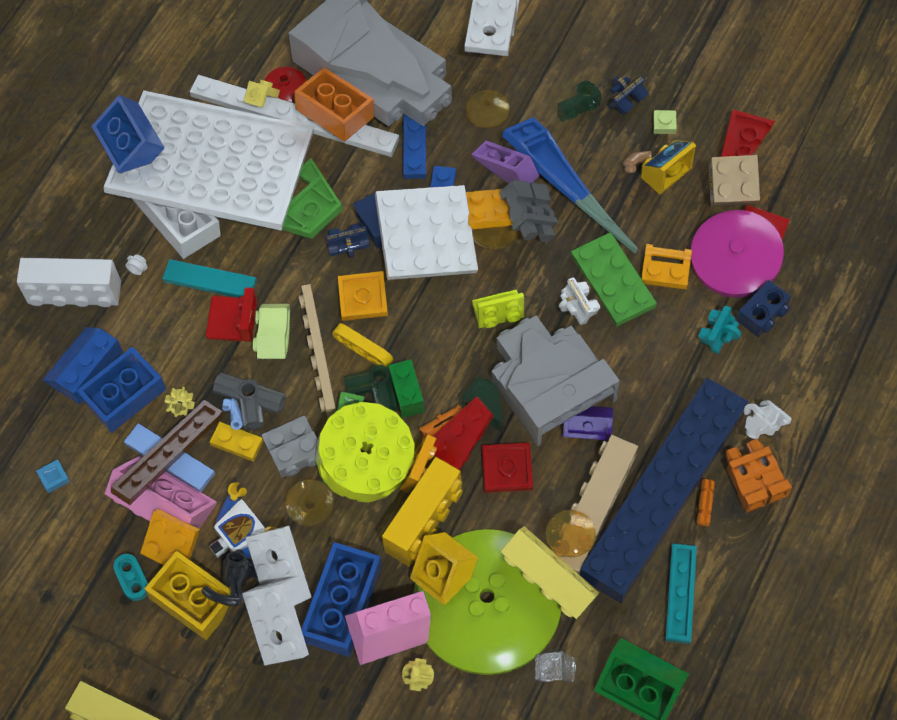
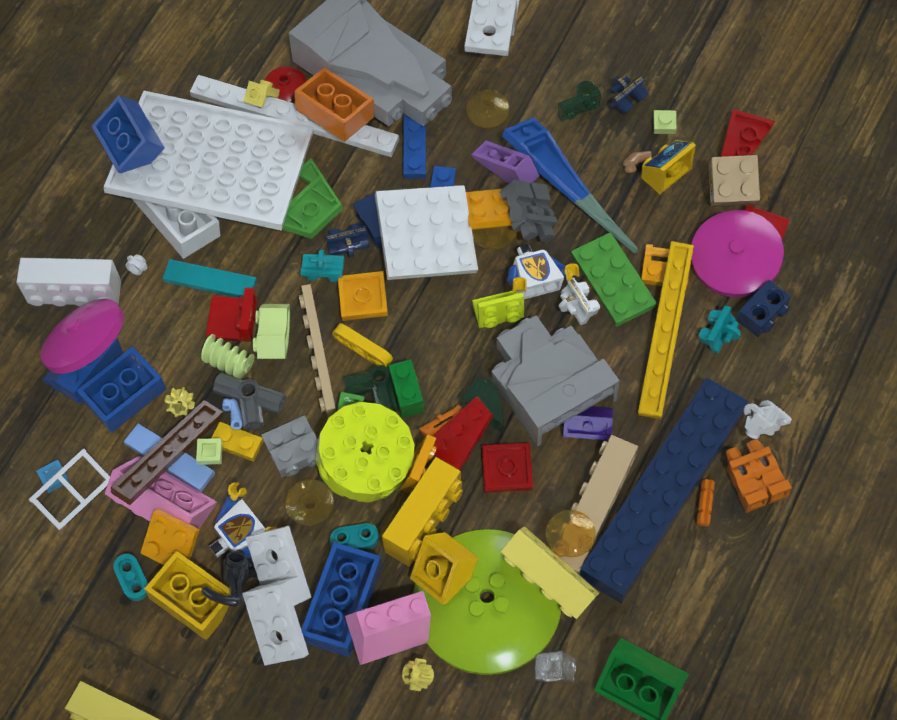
teal tile [665,544,697,644] -> none
none -> white window [29,449,110,530]
none -> dark pink dish [41,299,124,374]
none -> yellowish green plate [196,438,223,465]
none -> yellowish green piece [201,334,255,379]
none -> teal hips [301,250,345,282]
none -> teal plate [330,523,379,550]
none -> torso [507,244,580,299]
none -> yellow tile [638,241,694,420]

